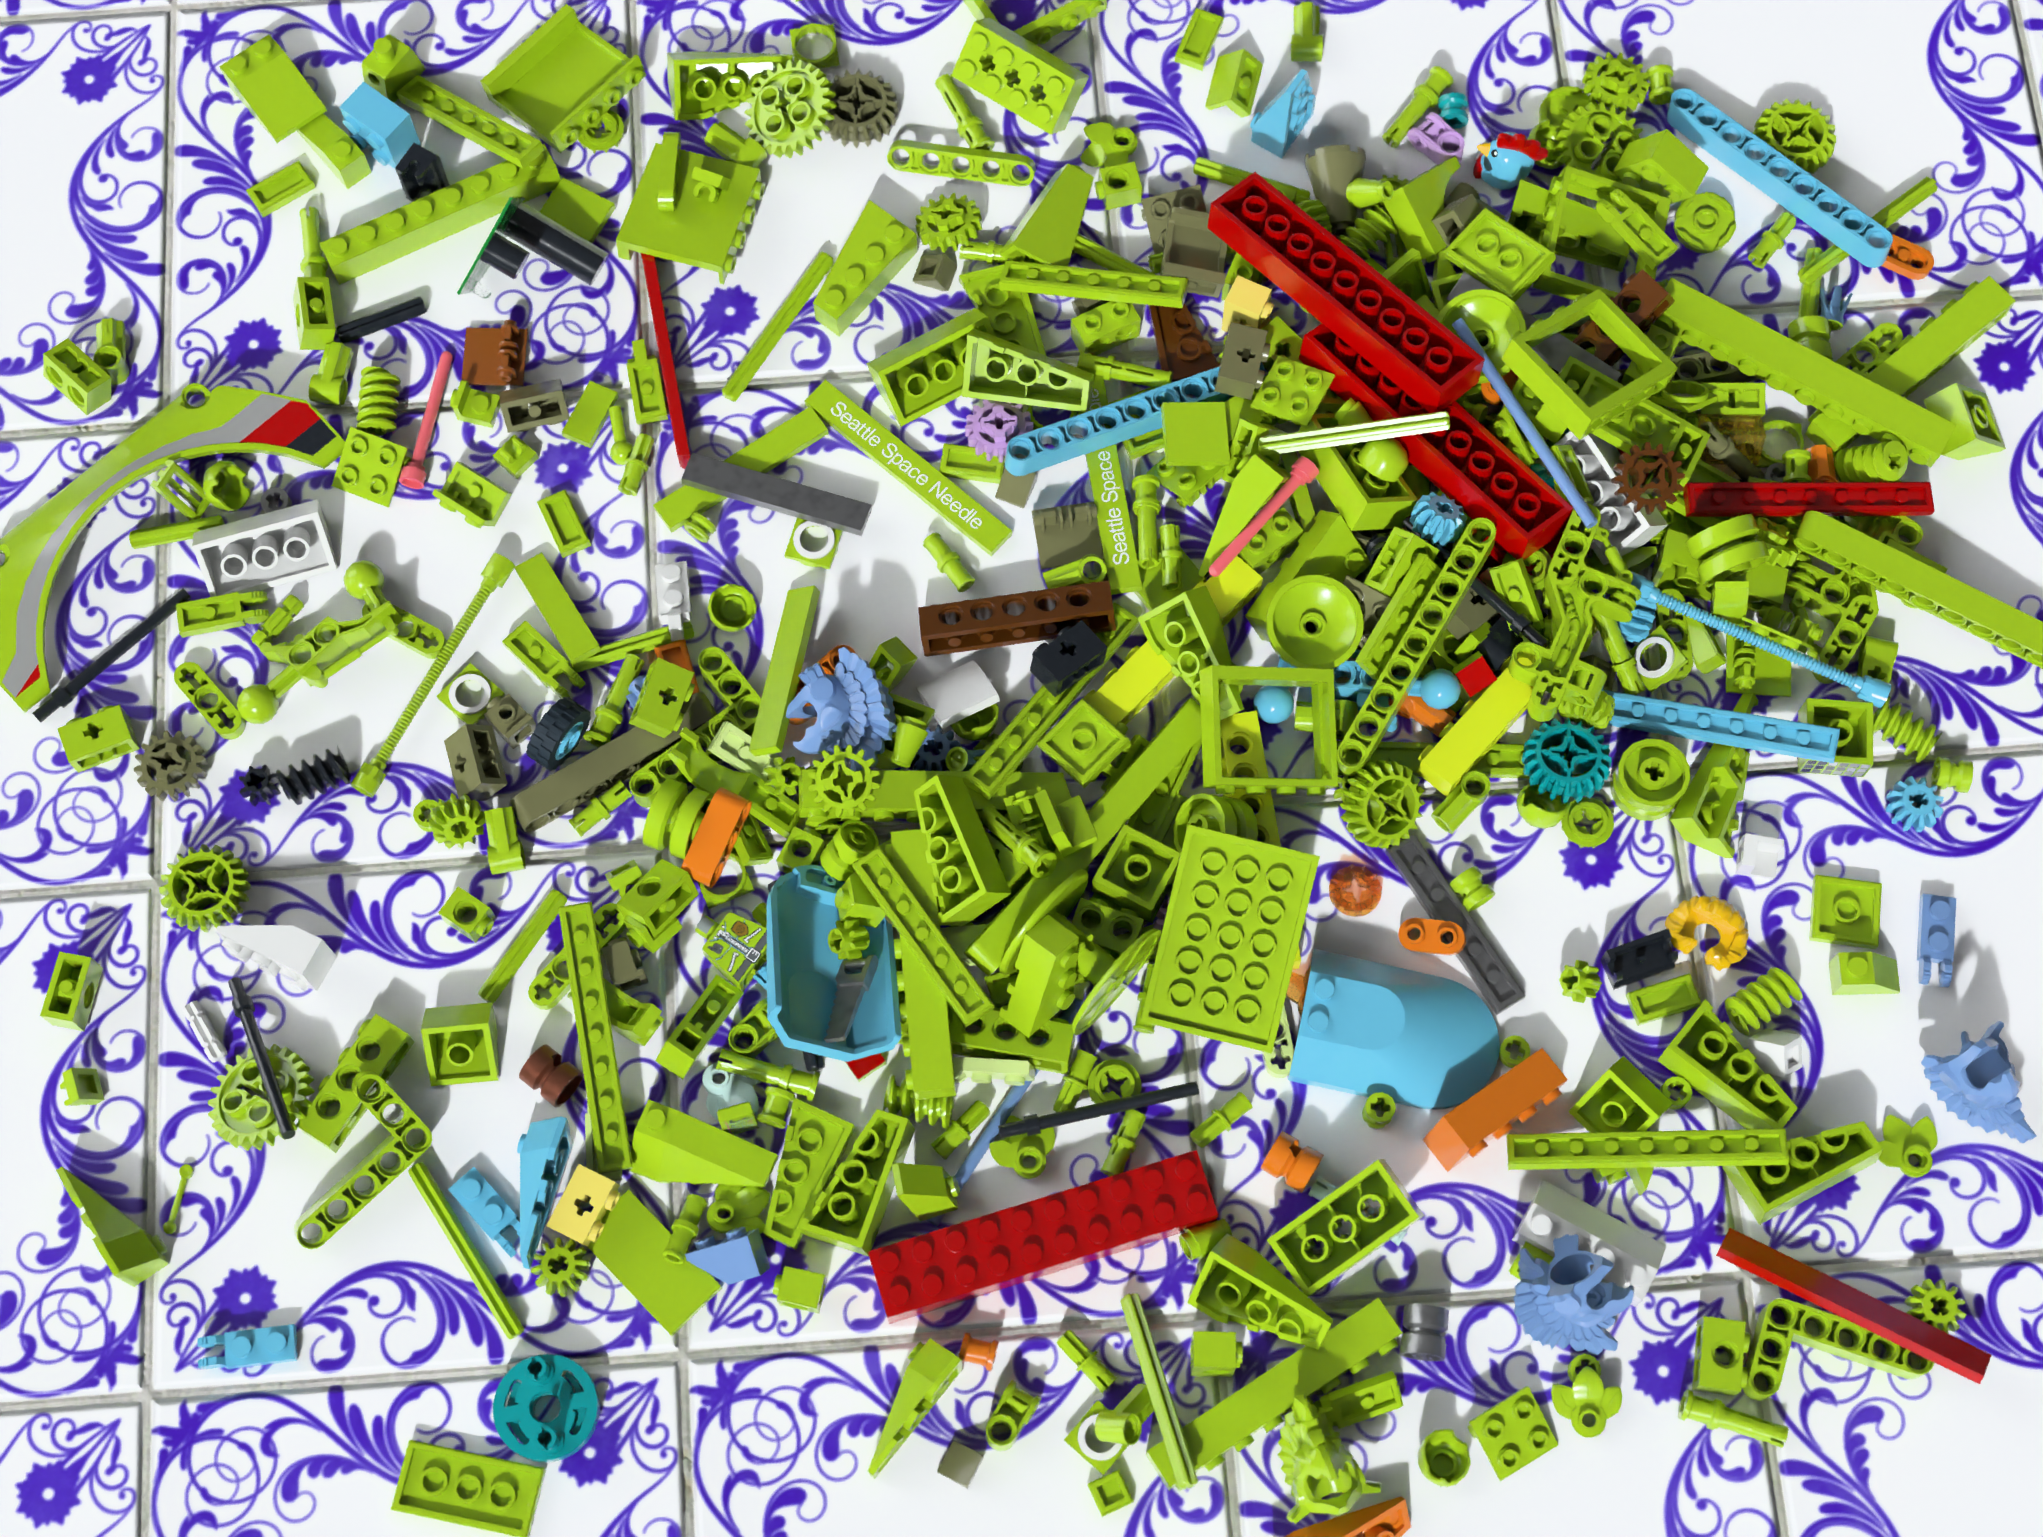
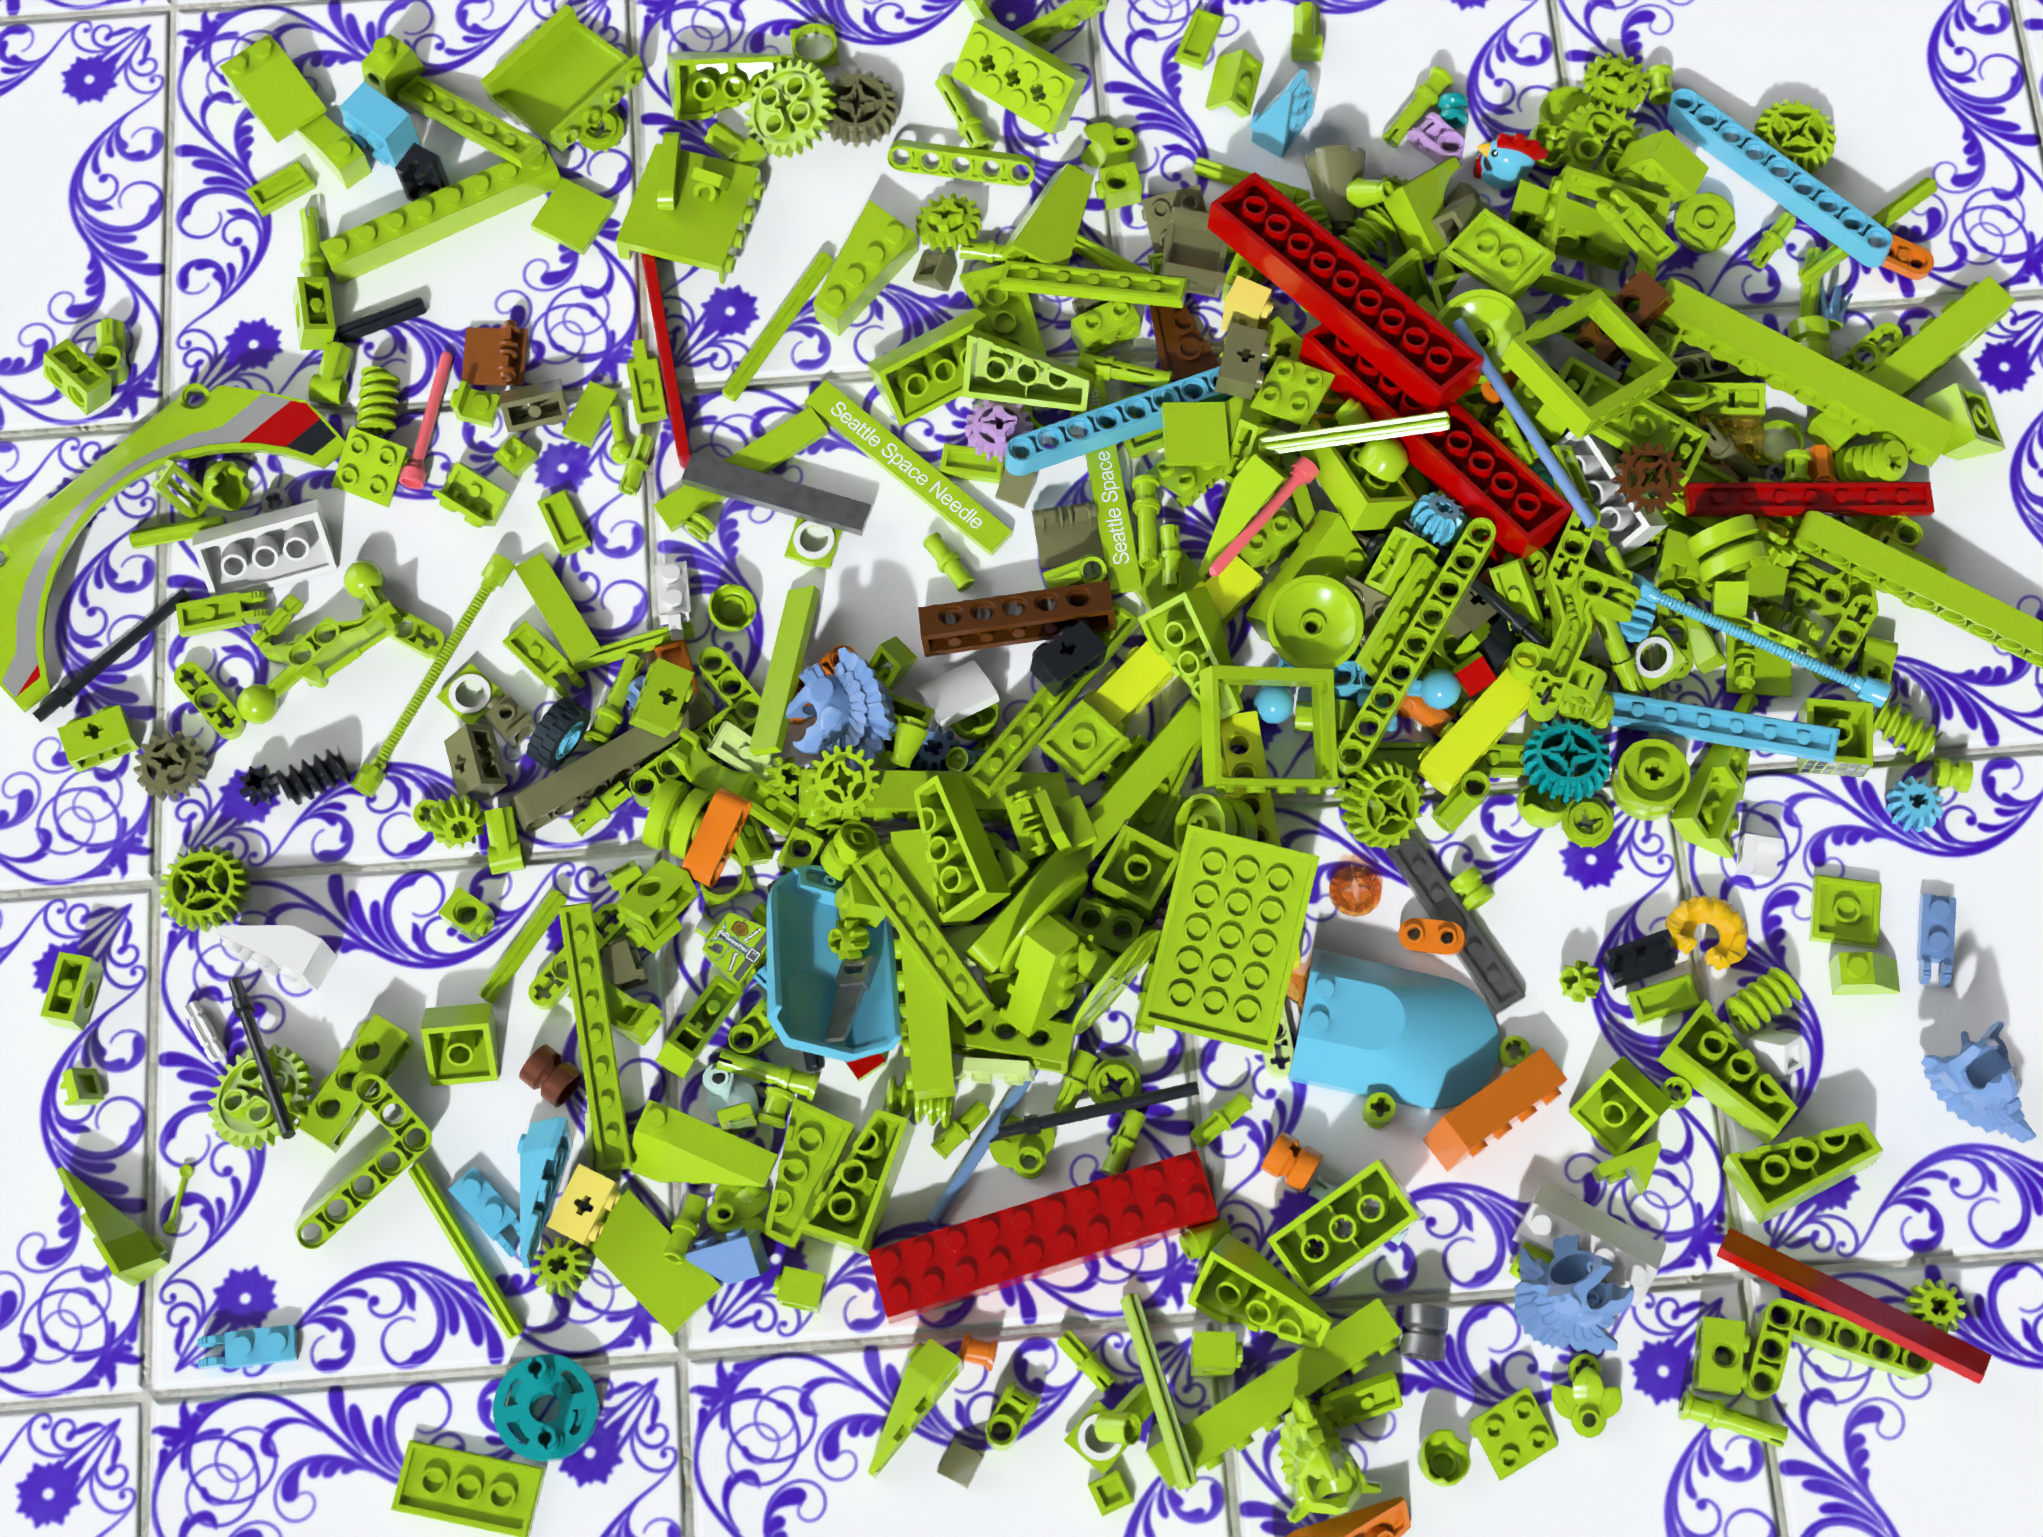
black piece [457,197,609,299] -> none
lime slope [892,1163,960,1221] -> none
lime pin [979,806,1057,879] -> none
lime tile [1506,1128,1789,1170] -> none
lime plate [1878,1115,1938,1178] -> none

